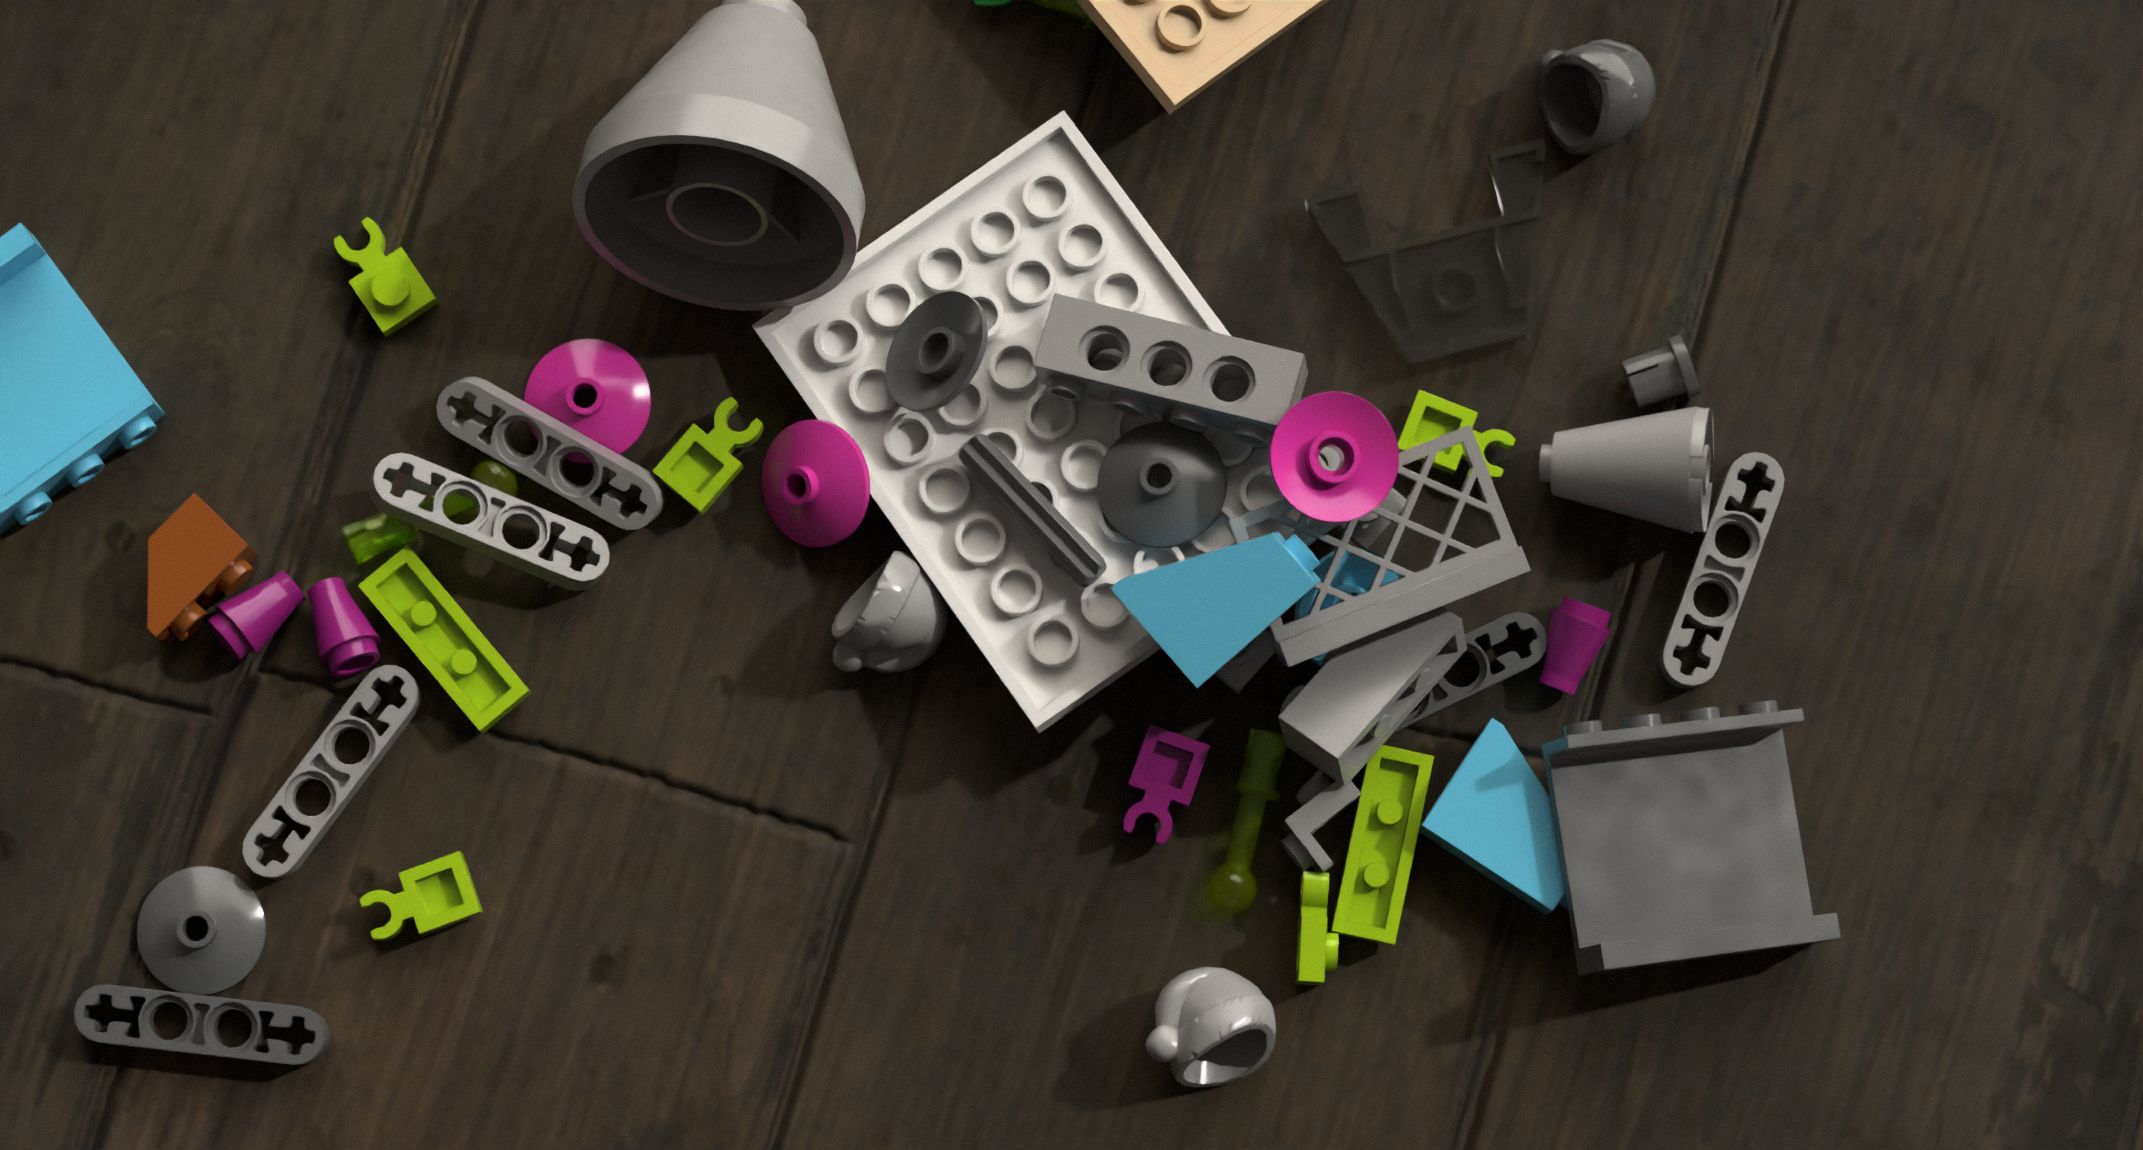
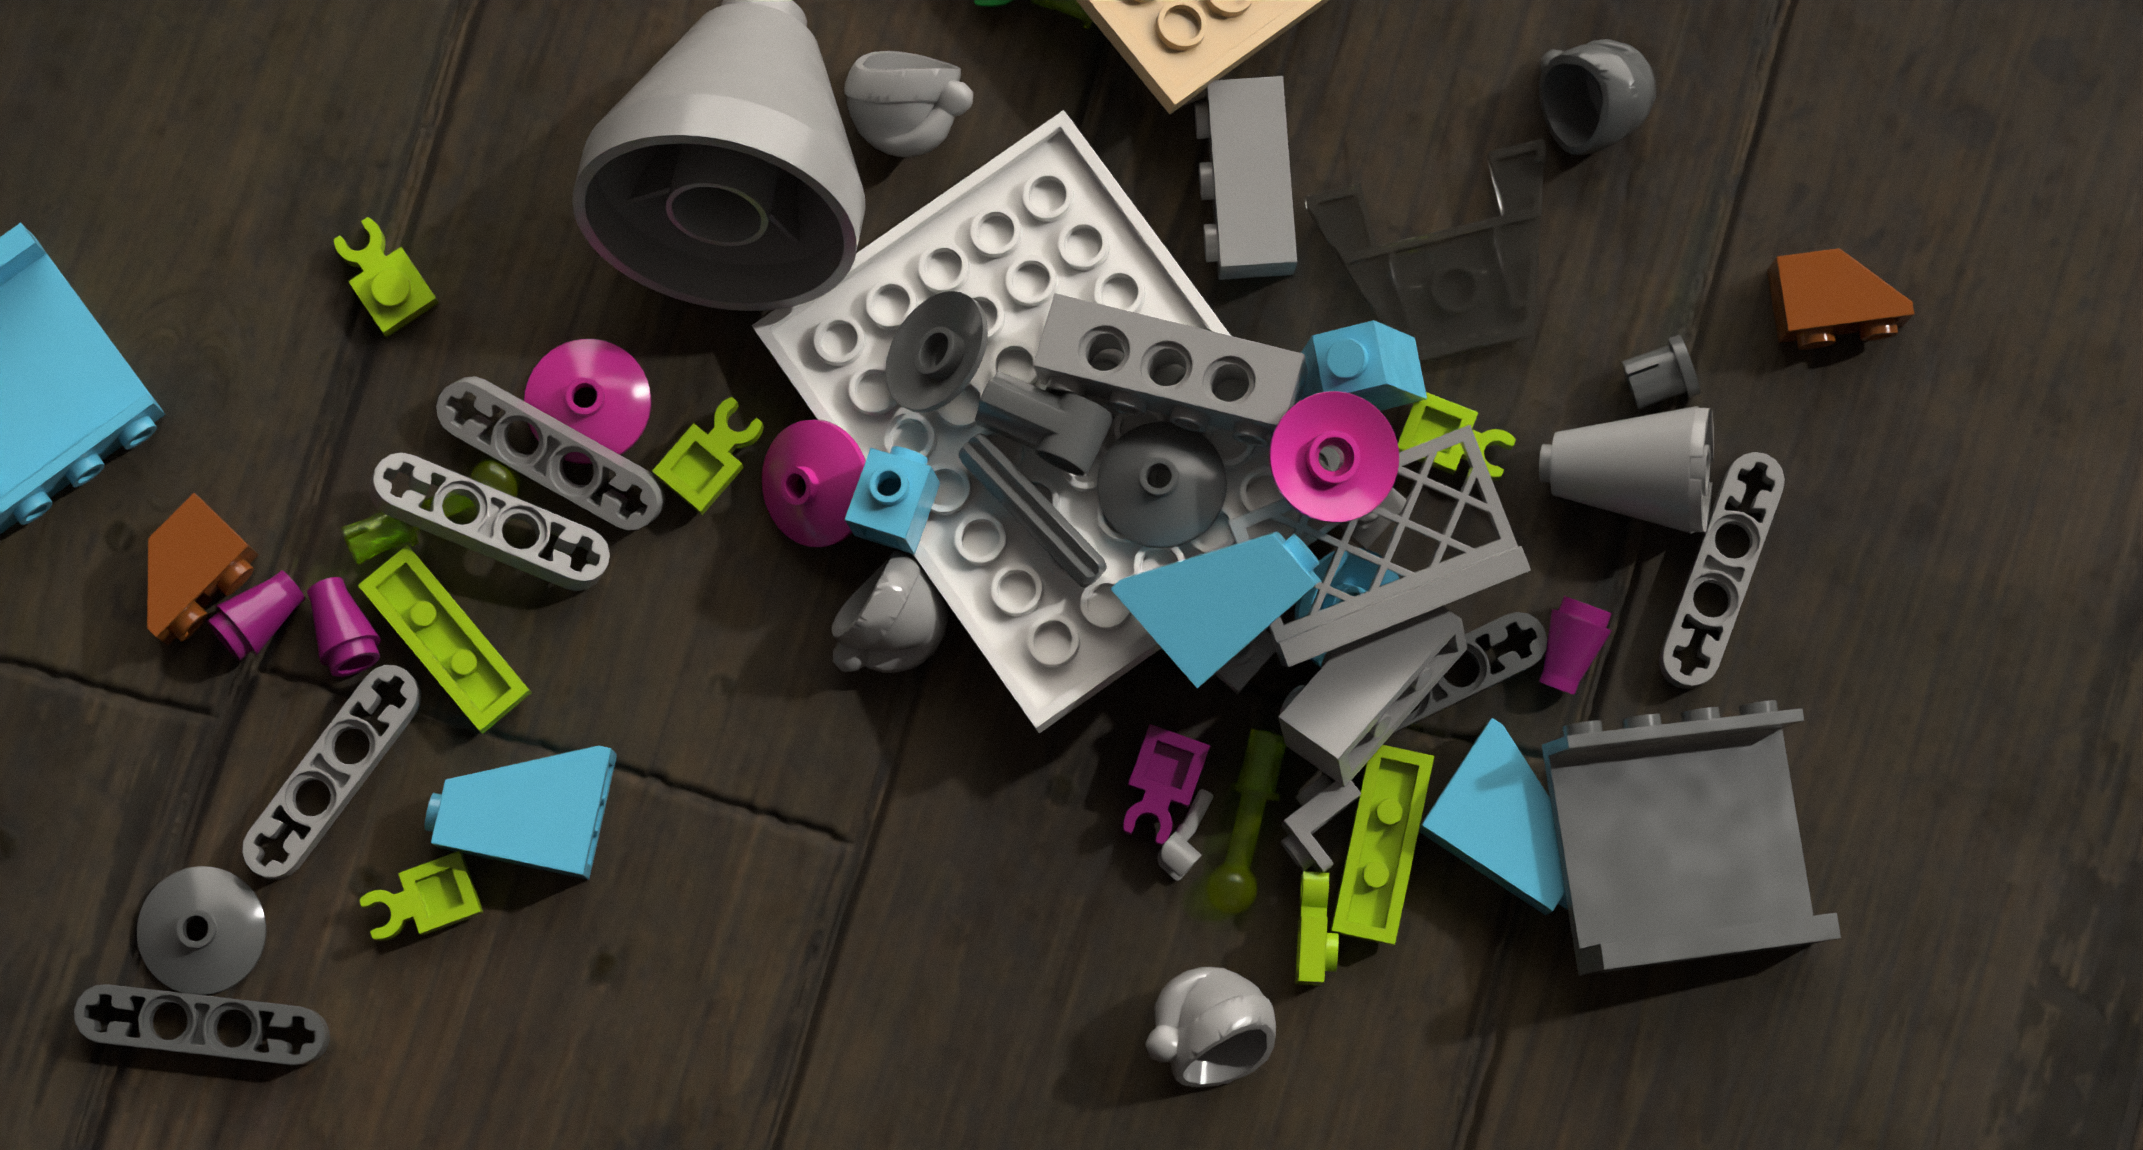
none -> medium azure slope [425,746,617,880]
none -> light grey piece [844,51,973,158]
none -> medium azure brick [845,446,940,555]
none -> dark grey piece [975,371,1115,477]
none -> light grey hand [1157,789,1214,881]
none -> light grey brick [1194,76,1297,280]
none -> medium azure slope [1300,320,1427,411]
none -> dark orange slope [1767,248,1914,350]

